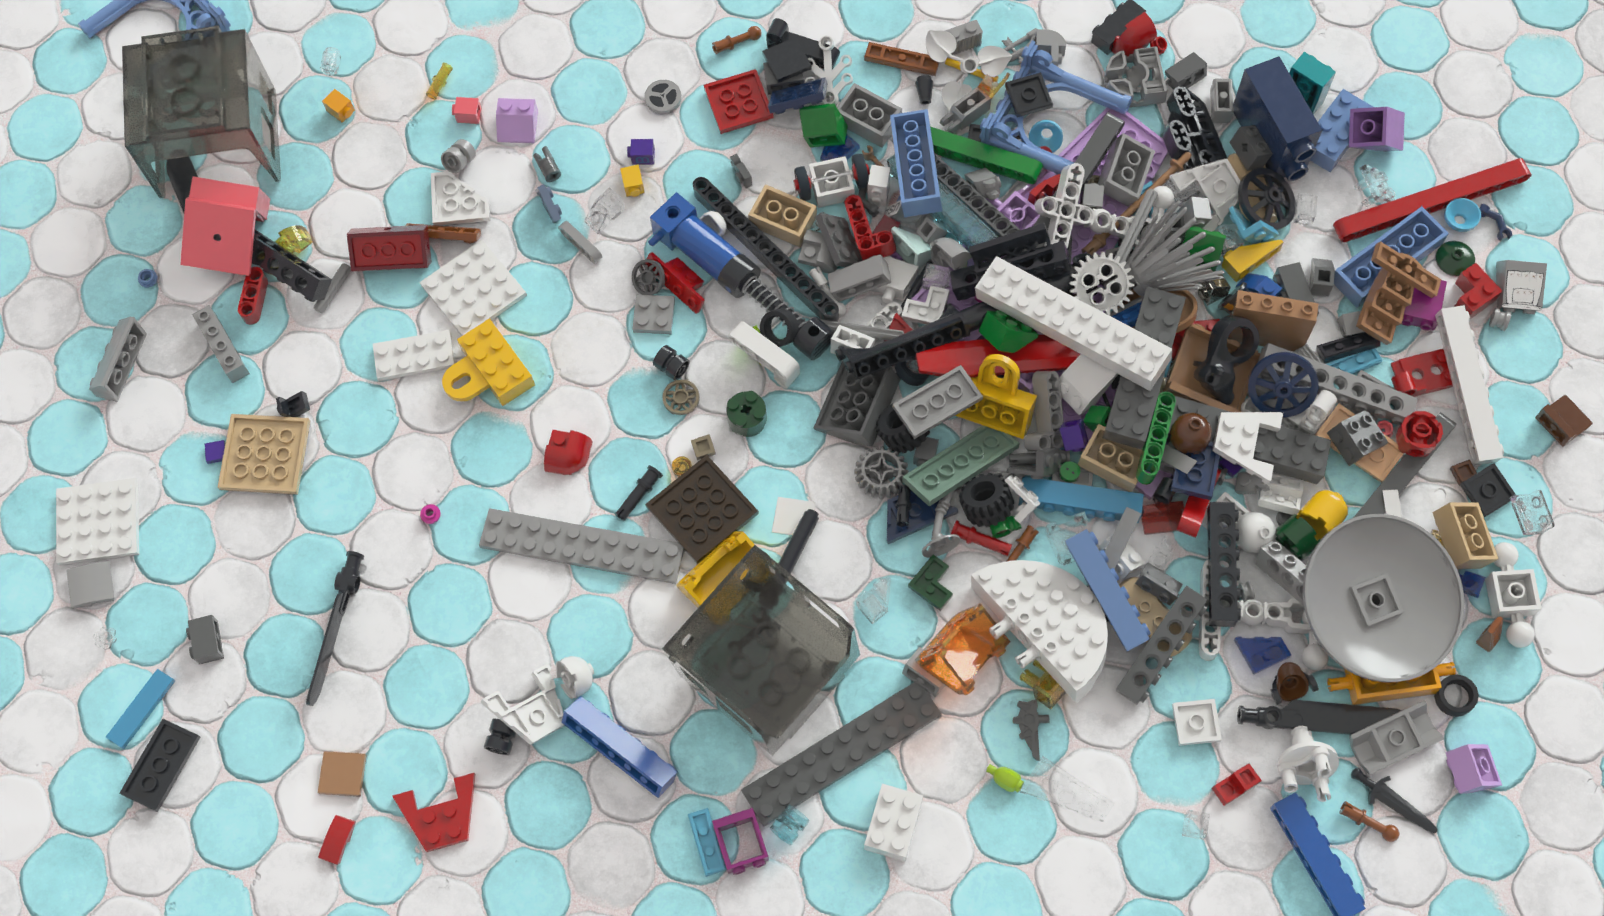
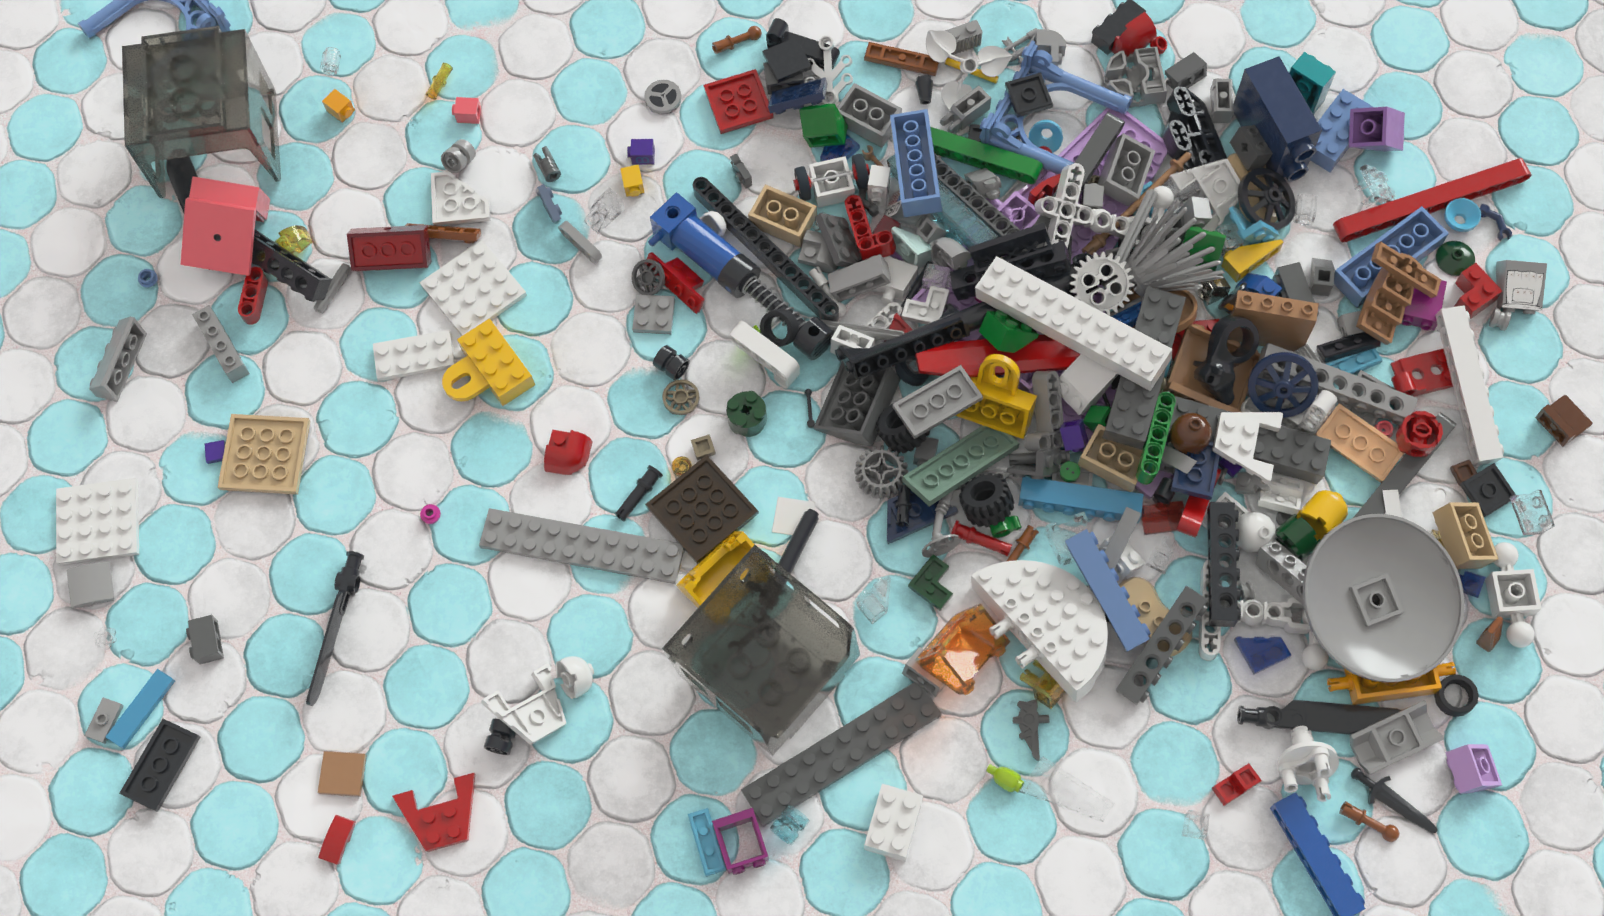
black bracket [276,391,310,417] -> none
lavender slope [496,98,538,143] -> none
brick [561,696,678,798] -> none
clear orange panel [977,72,1010,99] -> none
white bracket [1004,475,1041,523] -> none
dark grey bracket [1135,562,1183,605] -> none
white plate [1172,699,1222,746] -> none
reddish brown cap [1270,662,1319,705] -> none
dark grey bracket [1327,410,1388,466] -> none
none -> light grey plate [84,697,124,744]
none -> black hinge [804,388,815,428]

